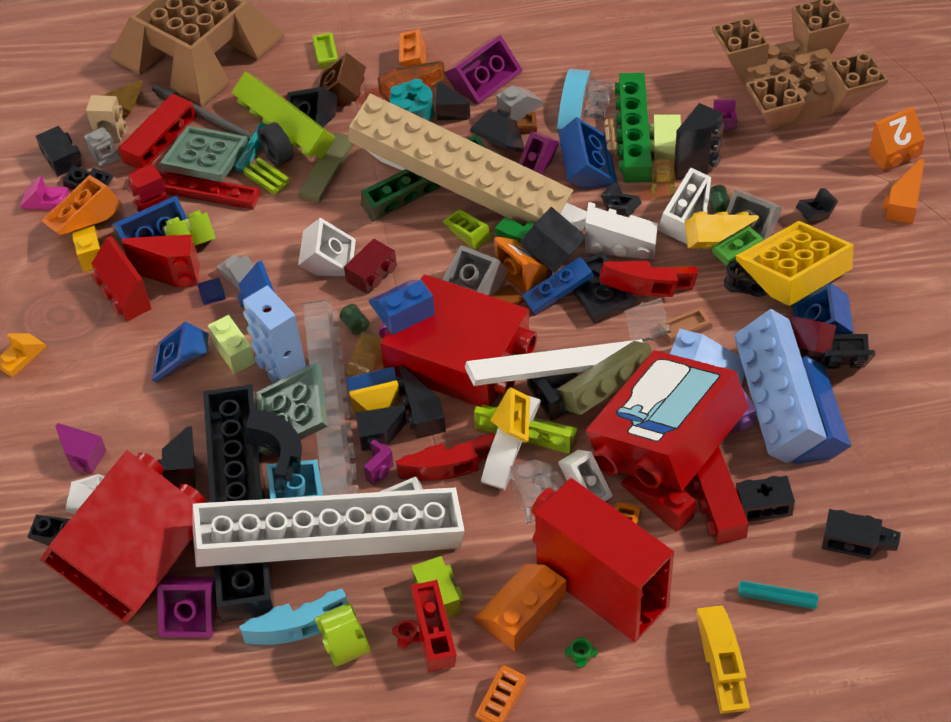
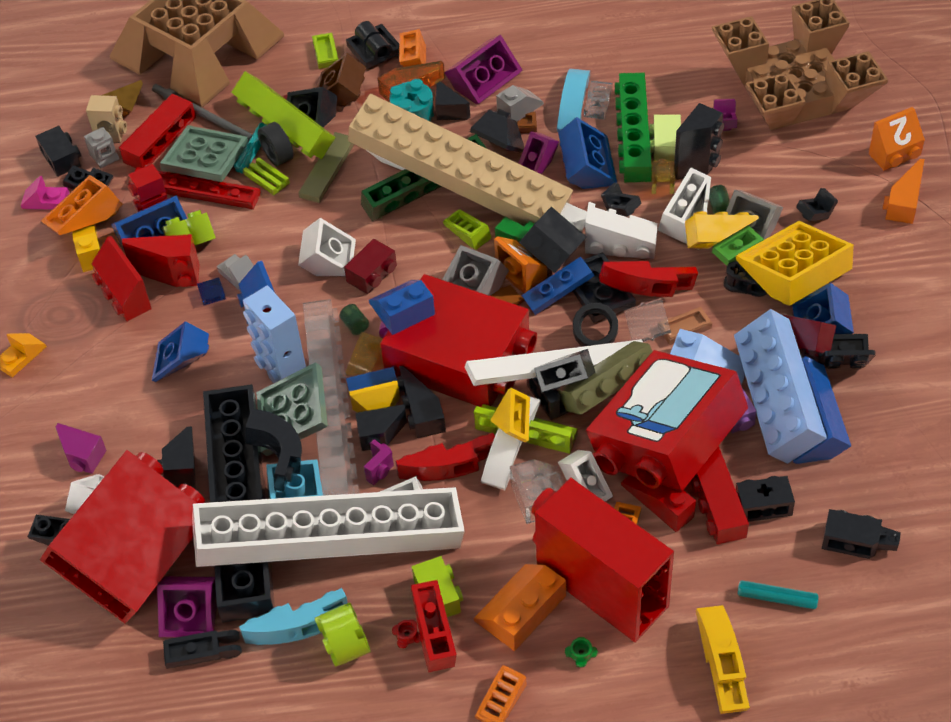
yellowish green brick [208,315,255,374] -> none
light nougat axle [604,118,618,155] -> none
none -> black hinge [163,629,242,669]
none -> black plate [346,21,399,69]
none -> slope [534,349,595,392]
none -> black tyre [573,303,618,347]

